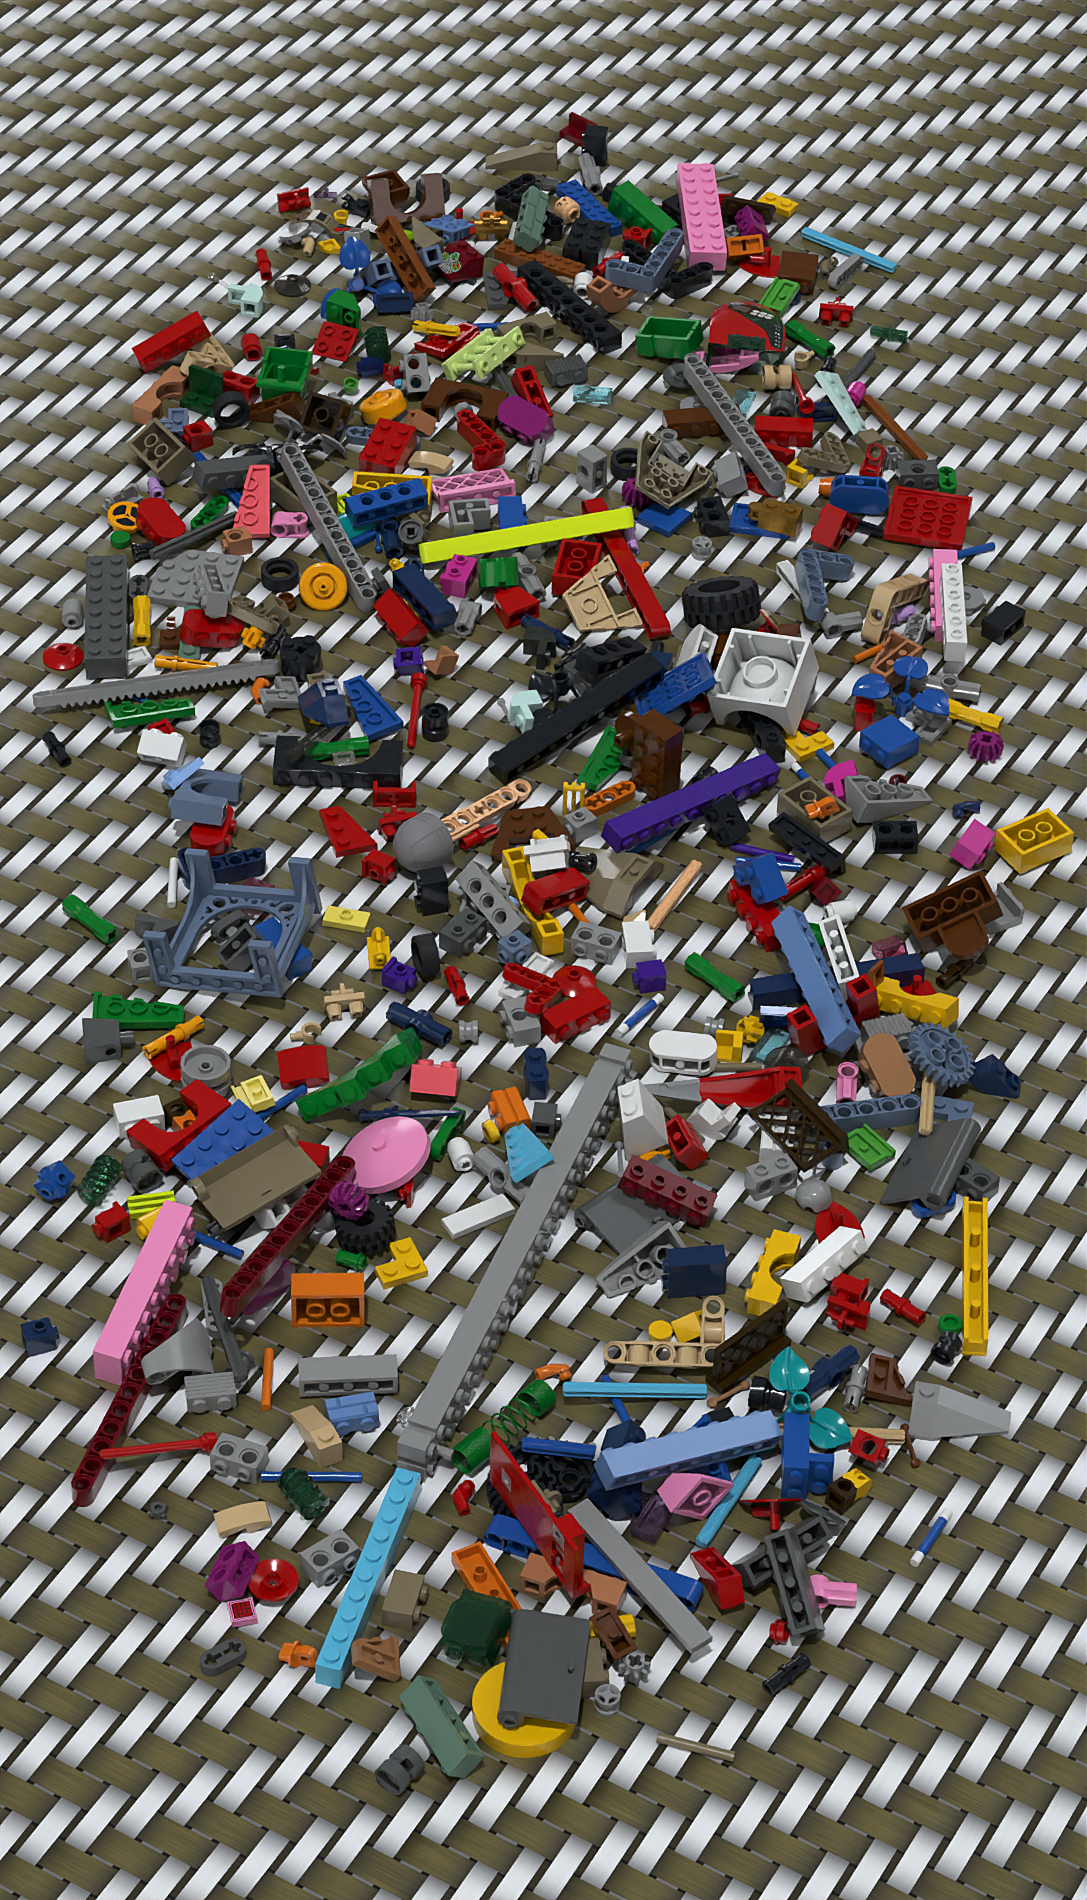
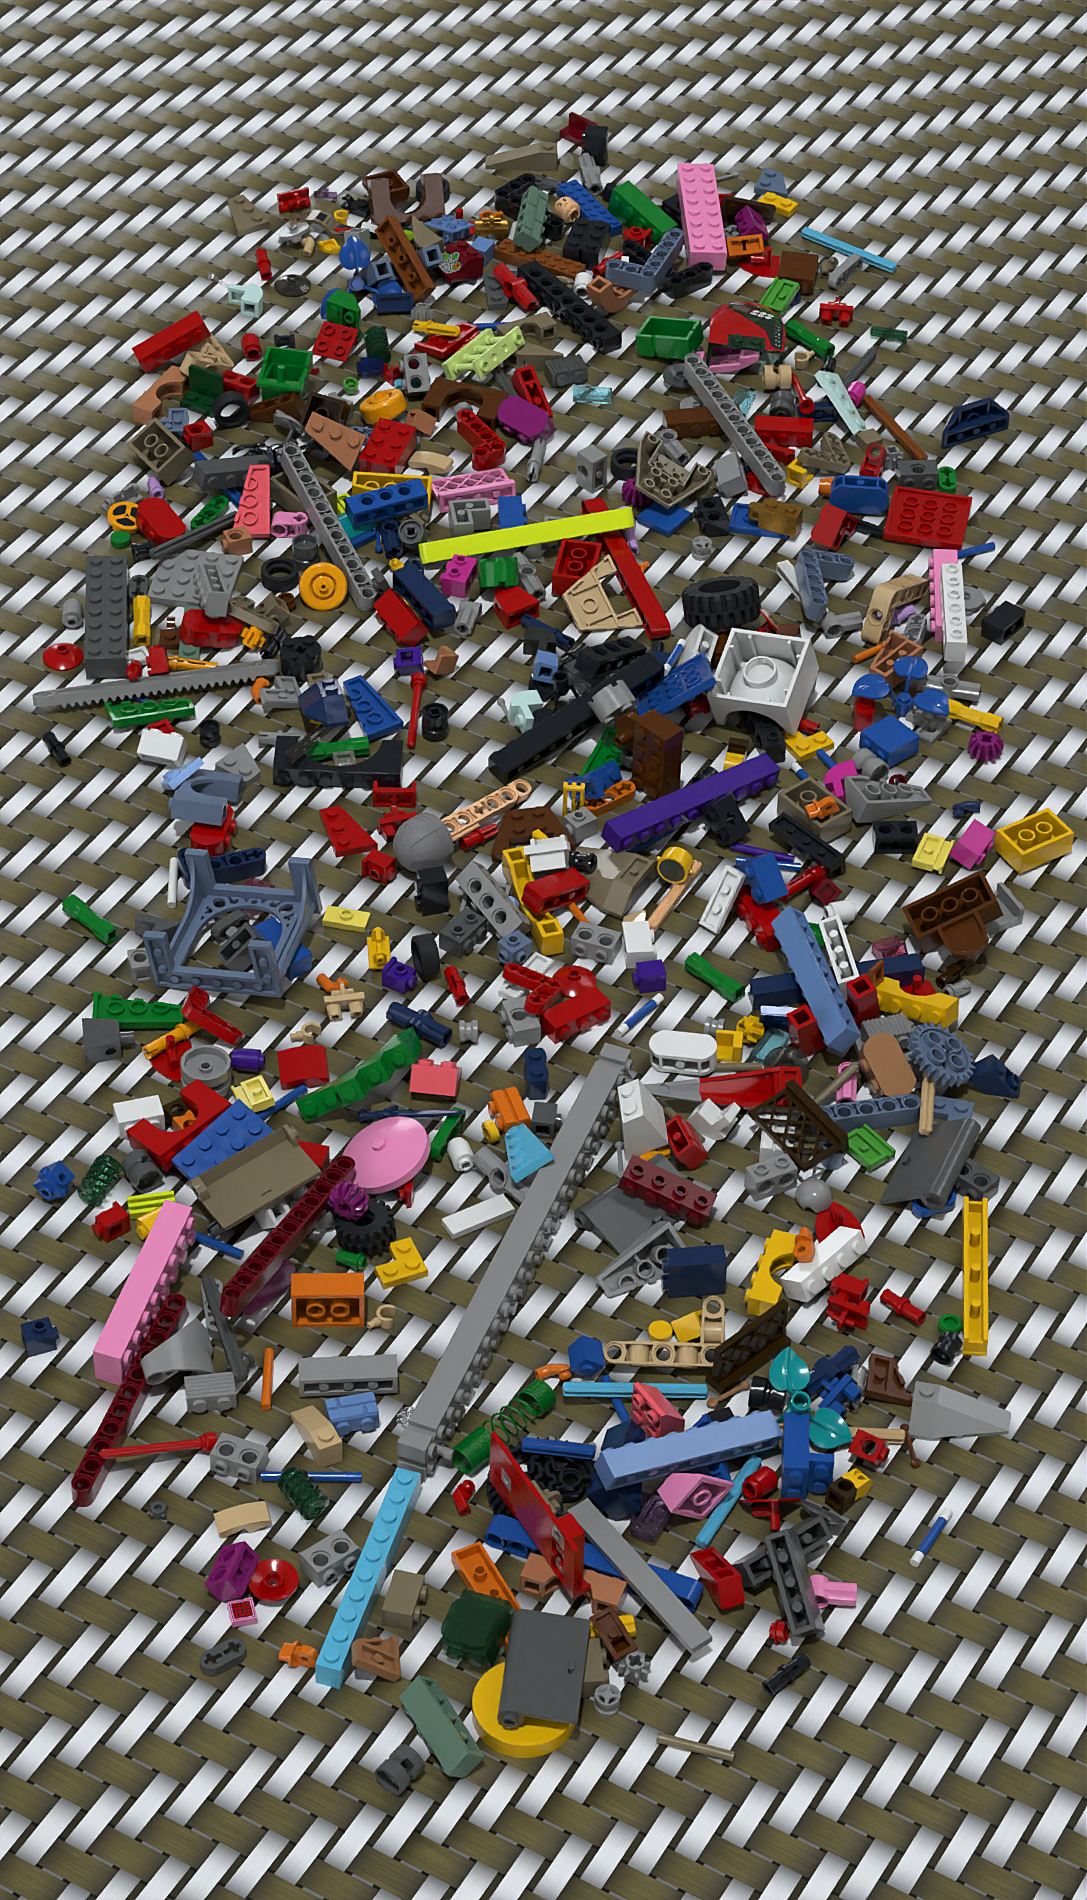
none -> red axle [126,660,142,681]
none -> red brick [146,645,171,676]
none -> red beam [181,986,243,1045]
none -> light grey wing [215,743,261,788]
none -> dark tan wing [227,194,270,237]
none -> dark purple brick [231,1048,265,1072]
none -> dark grey wheel [292,533,318,572]
none -> nougat wedge [304,411,366,473]
none -> orange arm [316,973,348,993]
none -> tan piece [366,1304,396,1330]
none -> medium blue brick [471,236,495,267]
none -> medium blue brick [532,650,558,684]
none -> blue bracket [565,760,623,800]
none -> blue brick [568,1335,605,1378]
none -> light grey brick [588,680,638,727]
none -> coral slope [631,1382,685,1438]
none -> piece [656,847,694,884]
none -> blue bar [664,639,686,676]
none -> white tile [699,865,746,934]
none -> leg [723,737,749,771]
none -> red brick [741,1466,778,1500]
none -> sand blue wing [754,168,788,198]
none -> orange piece [793,1227,815,1263]
none -> dark tan bar [813,1062,859,1106]
none -> blue hips [818,1373,863,1418]
none -> light grey wheel [851,748,890,782]
none -> light yellow plate [911,833,955,874]
none -> dark blue wedge [941,397,1010,449]
none -> light grey pin [942,979,972,997]

